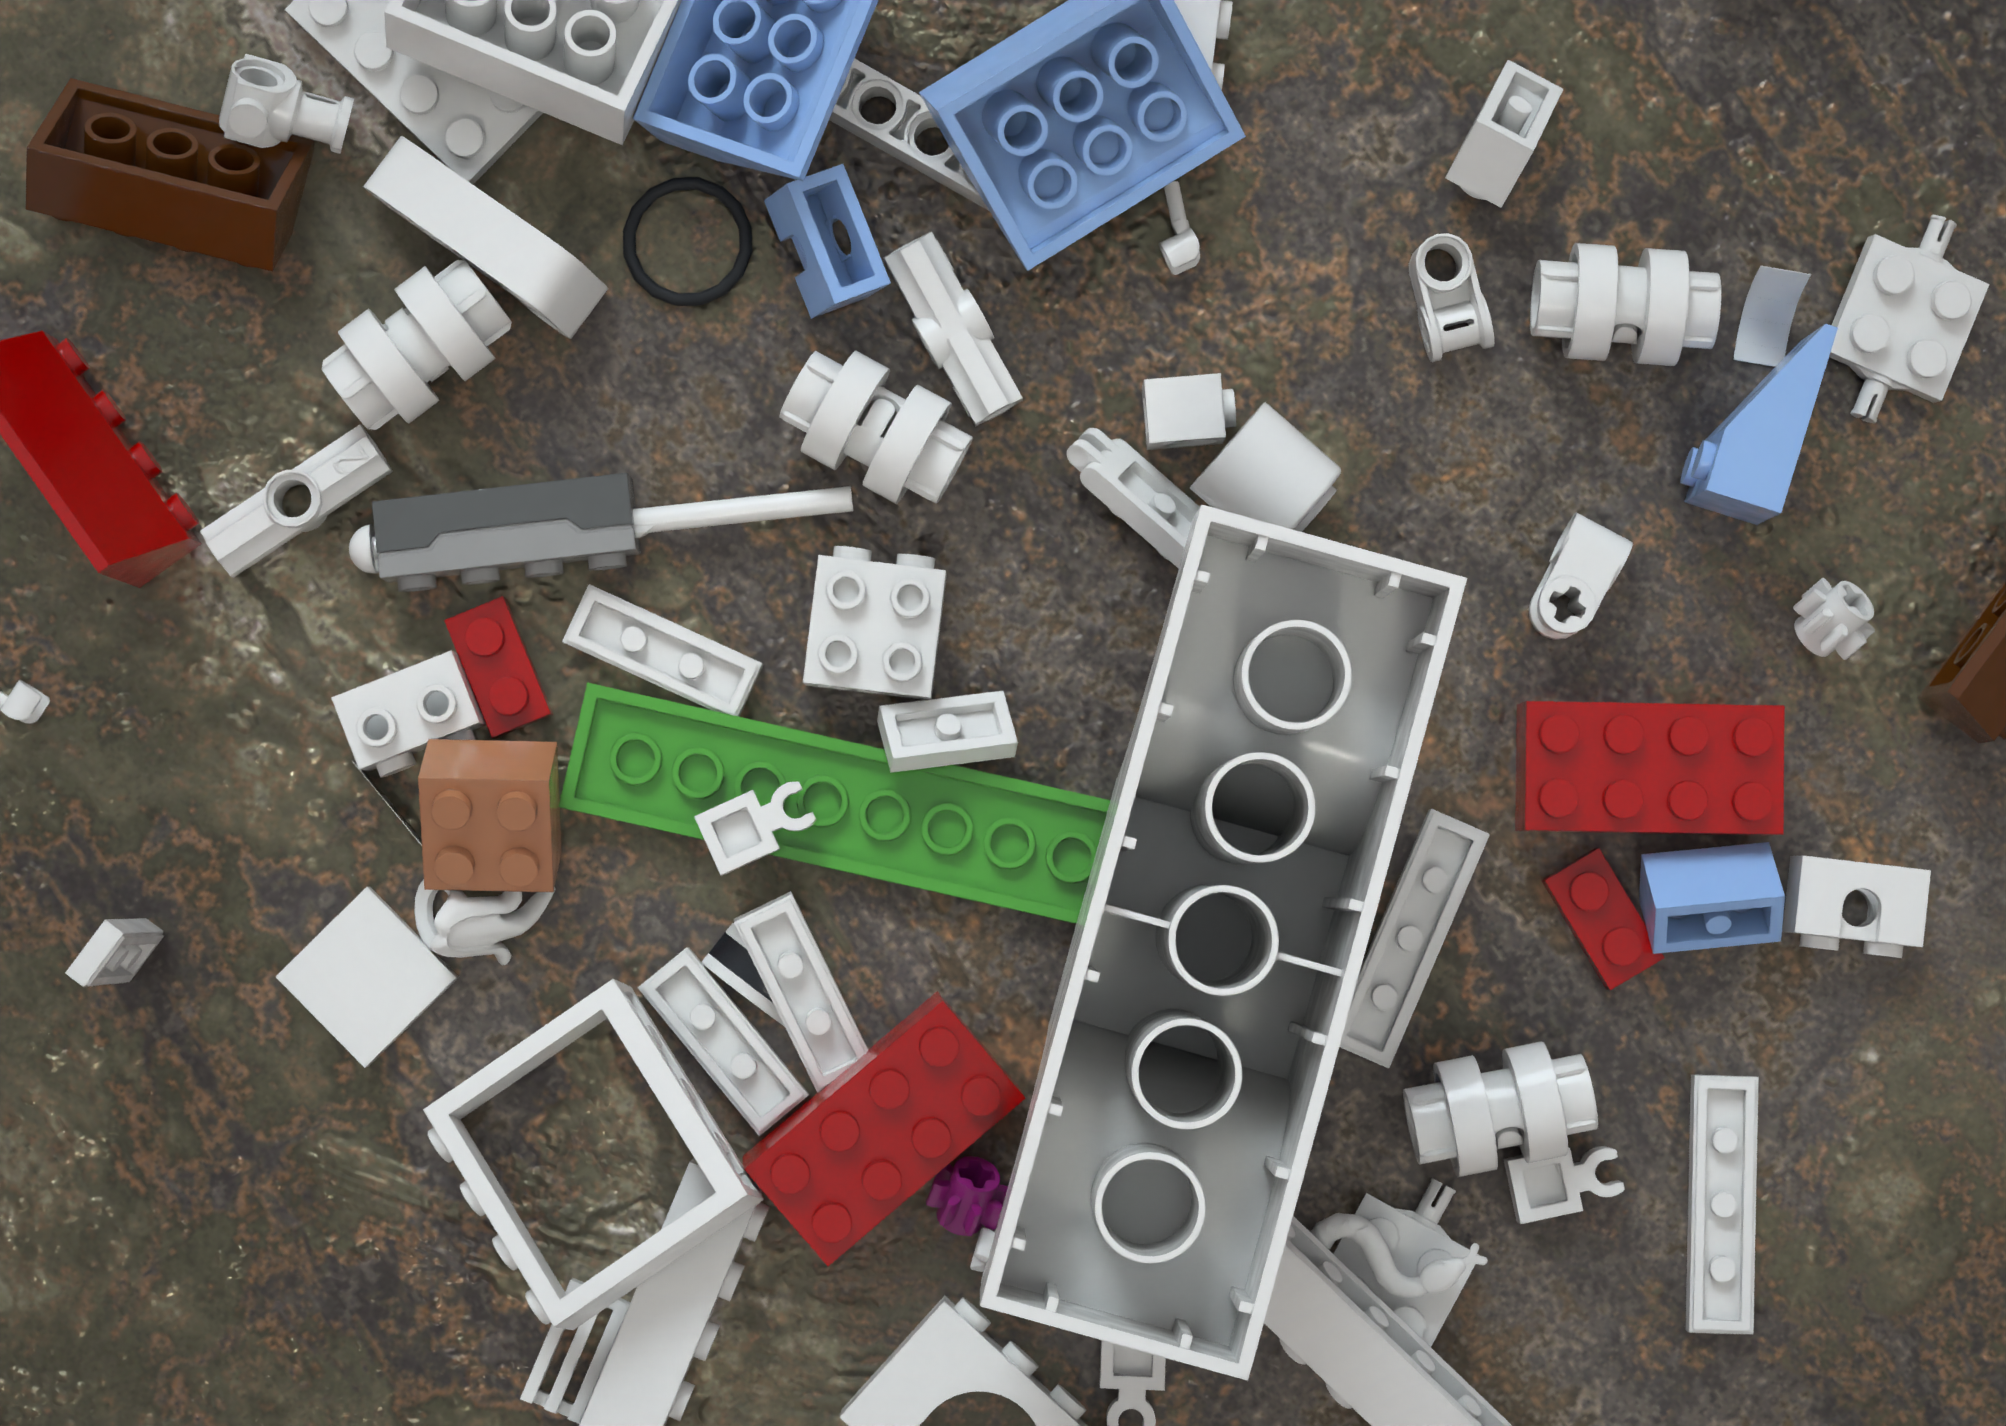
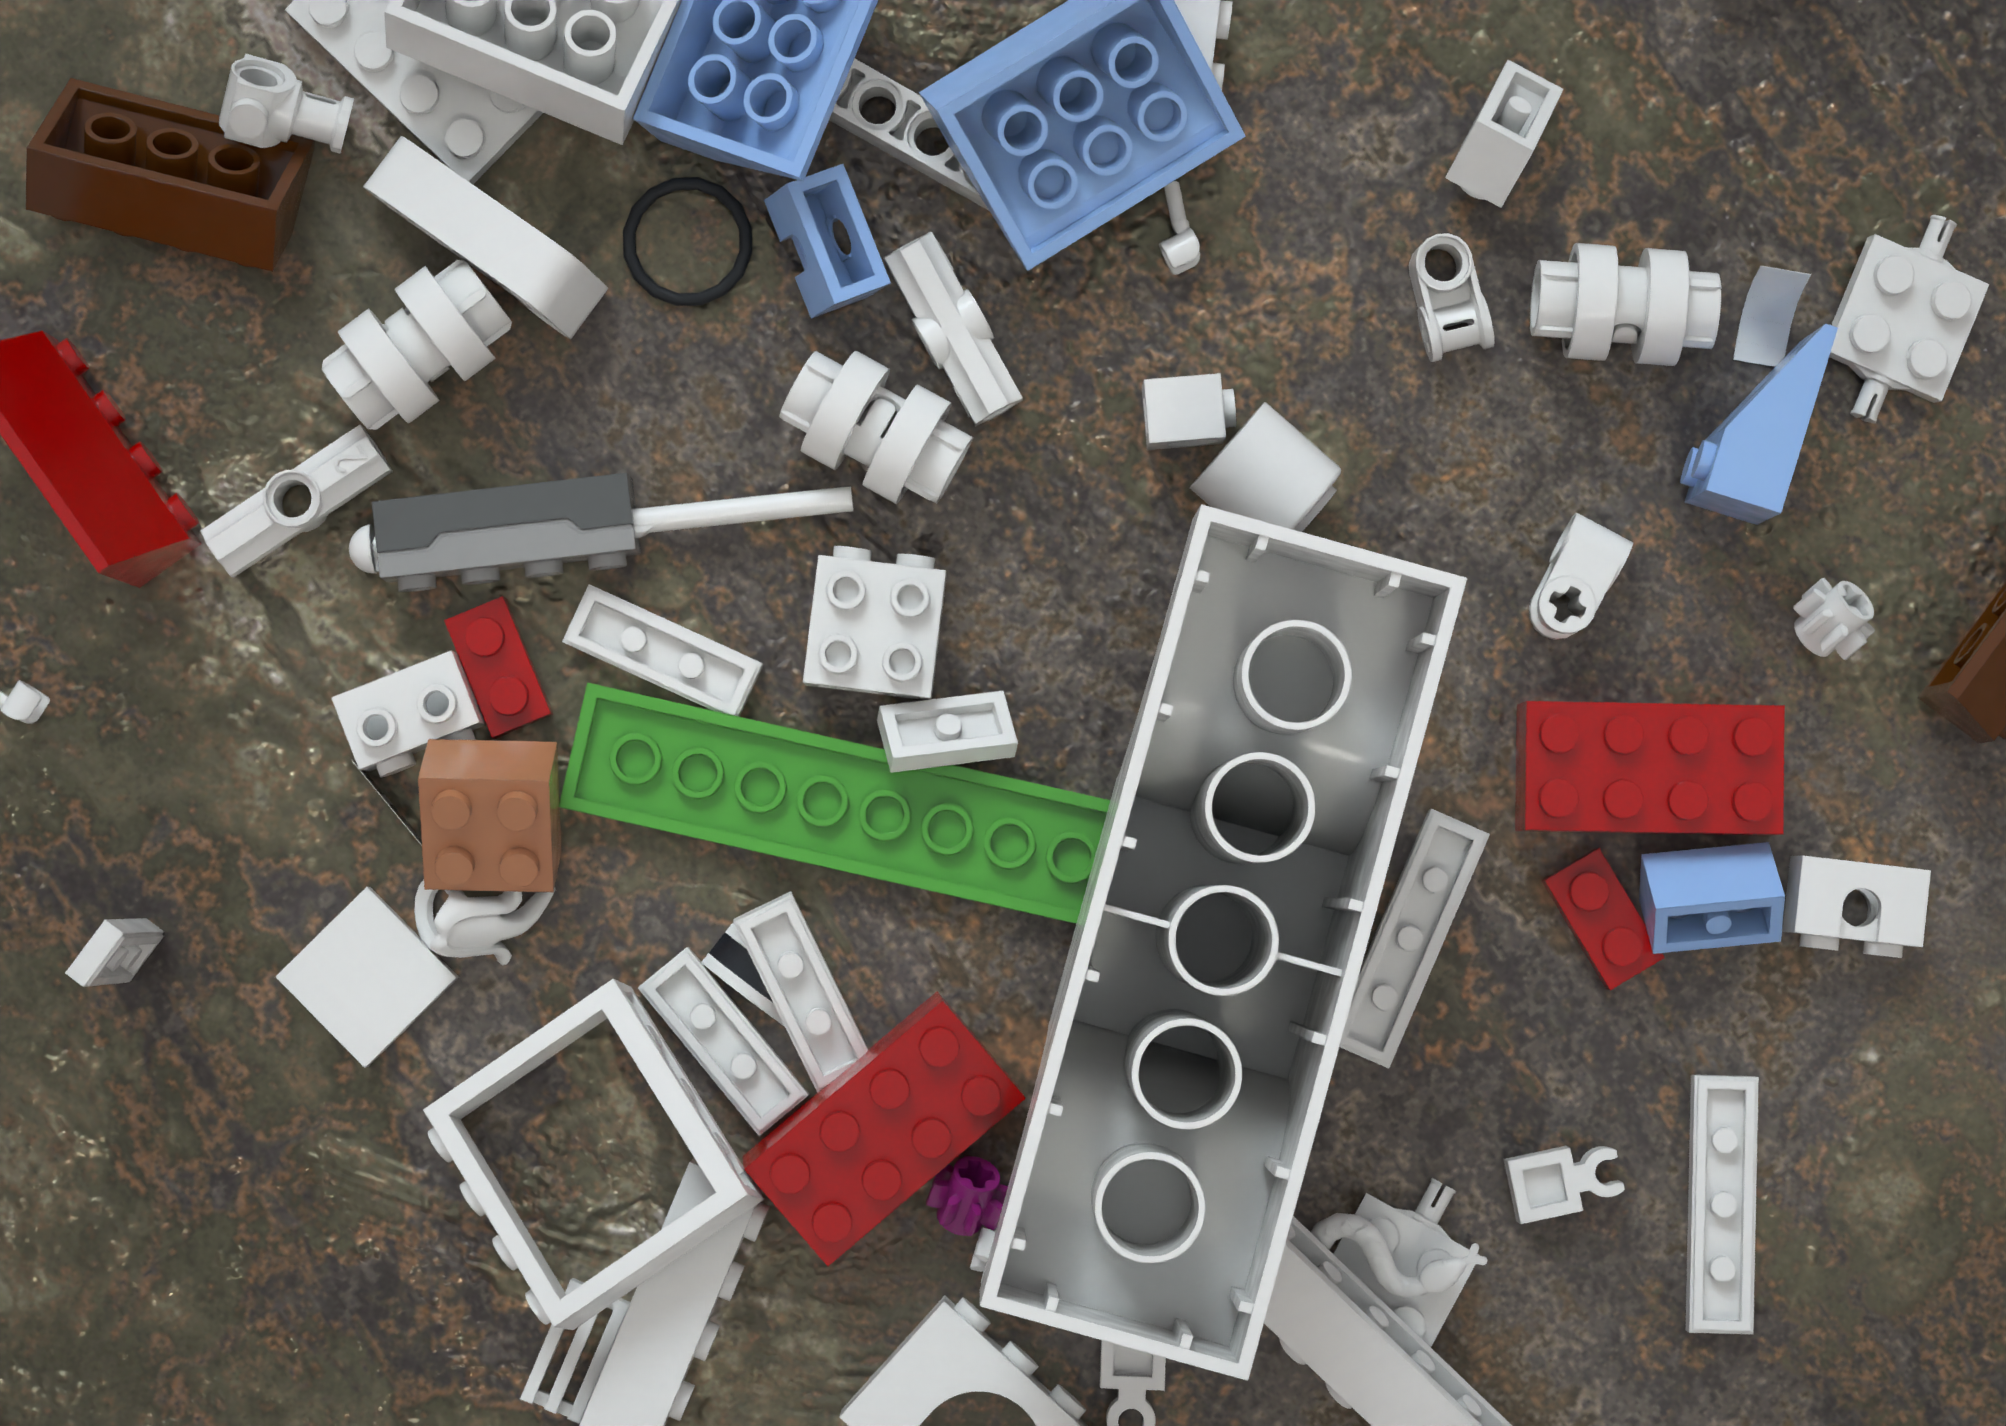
white plate [694,782,817,876] -> none
white hinge [1067,428,1200,569] -> none
white piece [1403,1041,1598,1177] -> none

